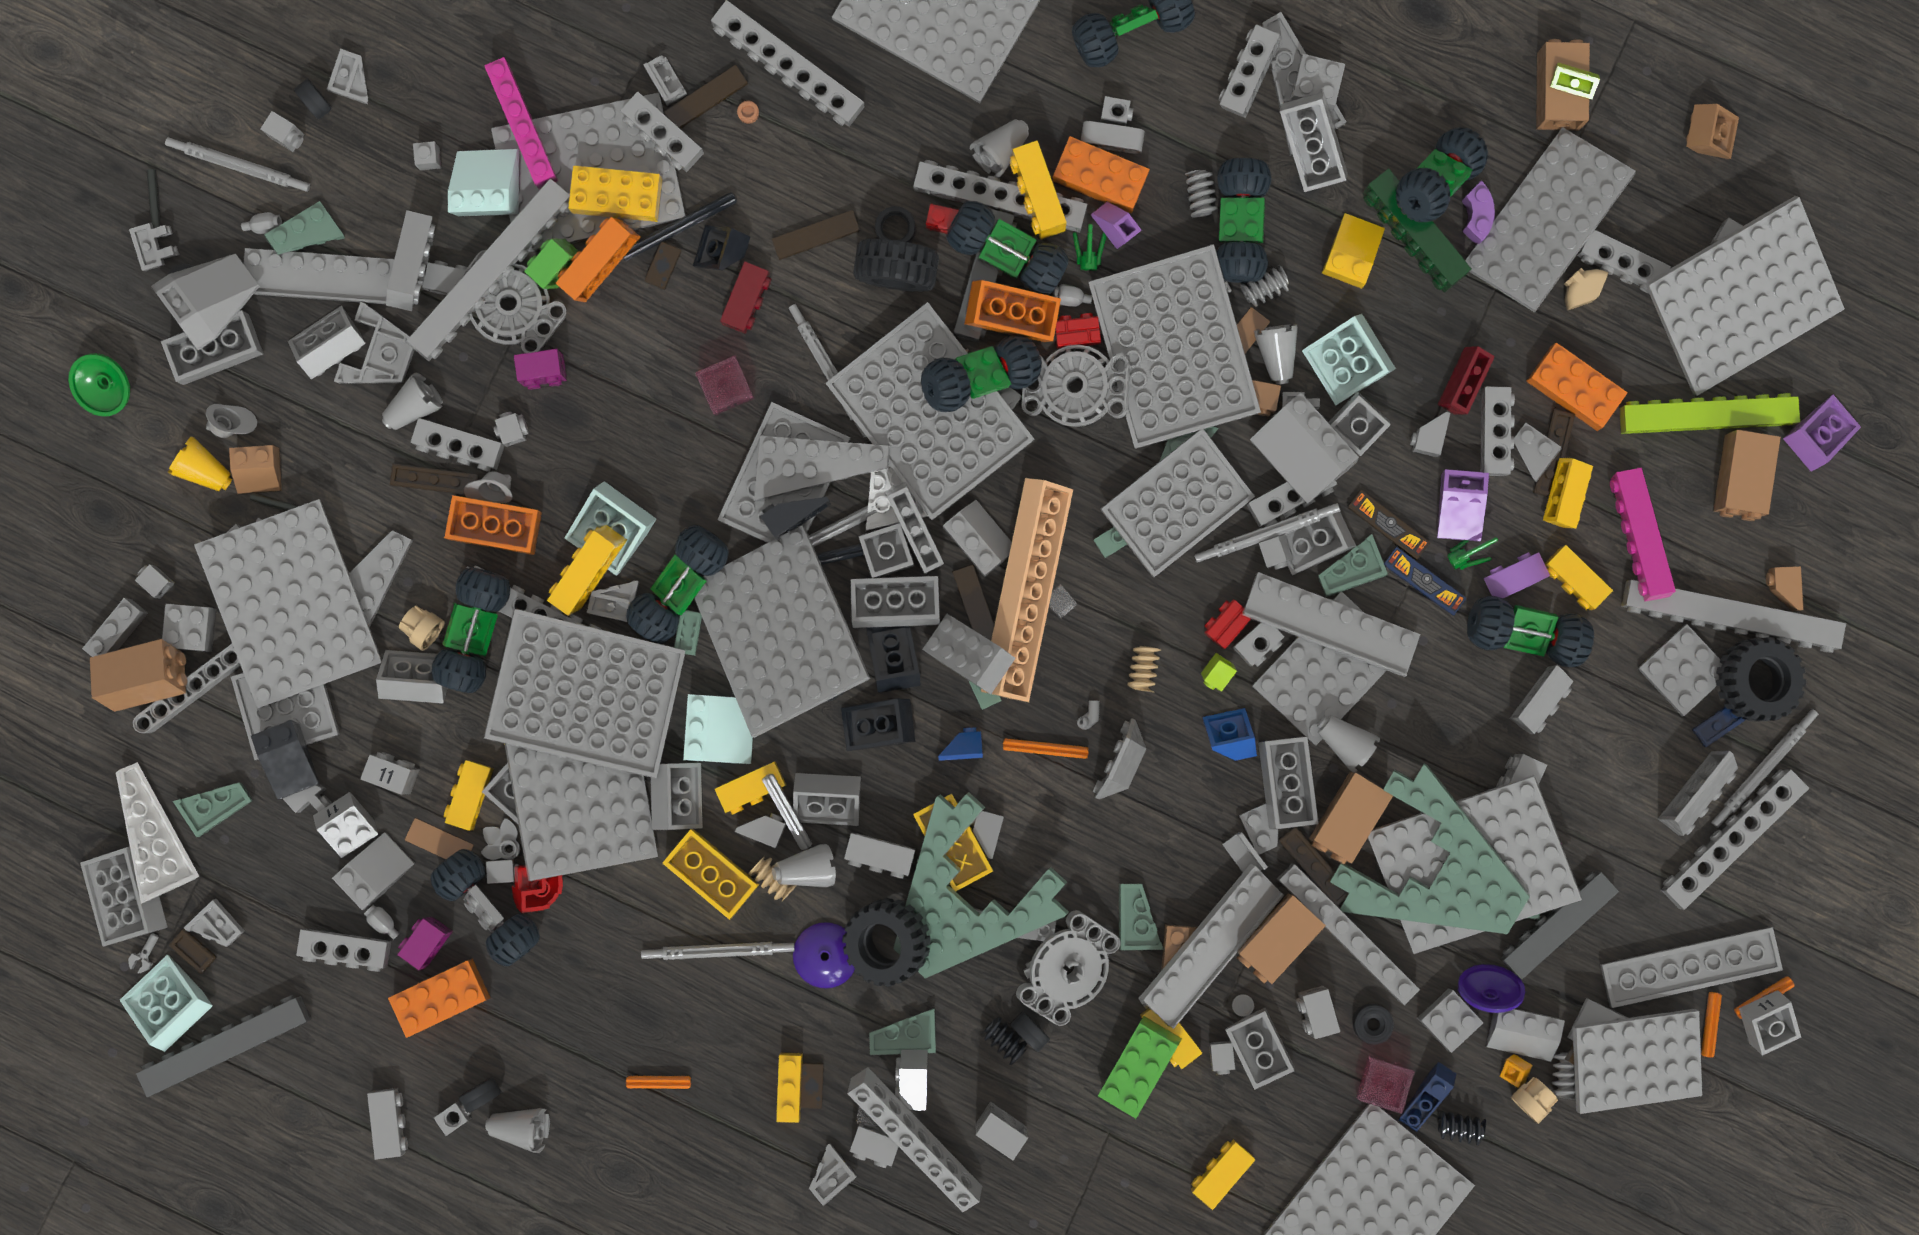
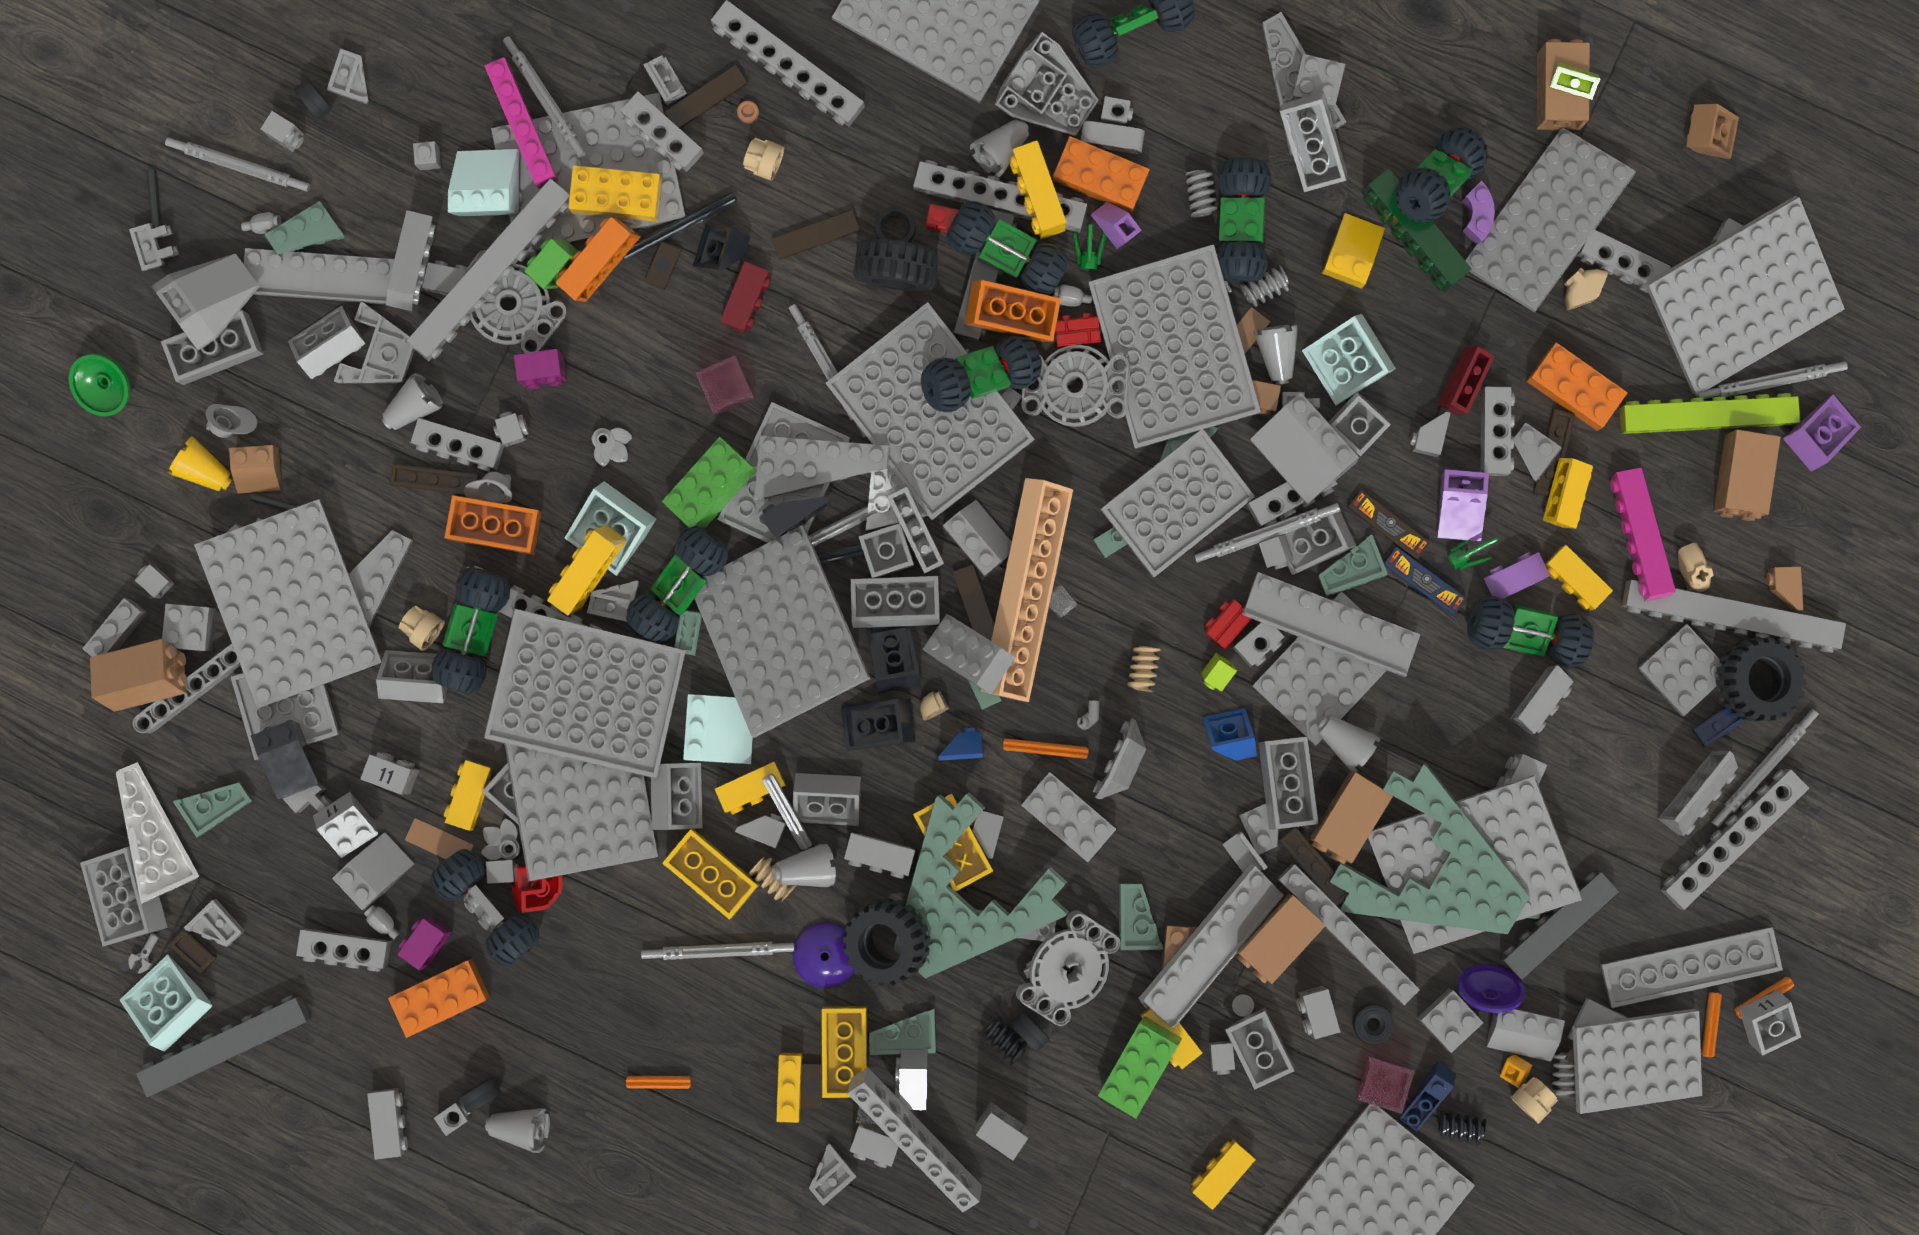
light grey brick [1219,25,1282,118] -> none
none -> light grey axle [503,36,586,158]
none -> light grey plate [591,428,632,467]
none -> bright green brick [662,437,757,529]
none -> tan piece [743,138,784,181]
none -> yellow brick [822,1006,867,1098]
none -> tan piece [920,691,949,720]
none -> light grey wedge [995,32,1098,136]
none -> light grey brick [1021,772,1116,862]
none -> tan piece [1678,543,1714,593]
none -> light grey axle [1697,361,1848,399]

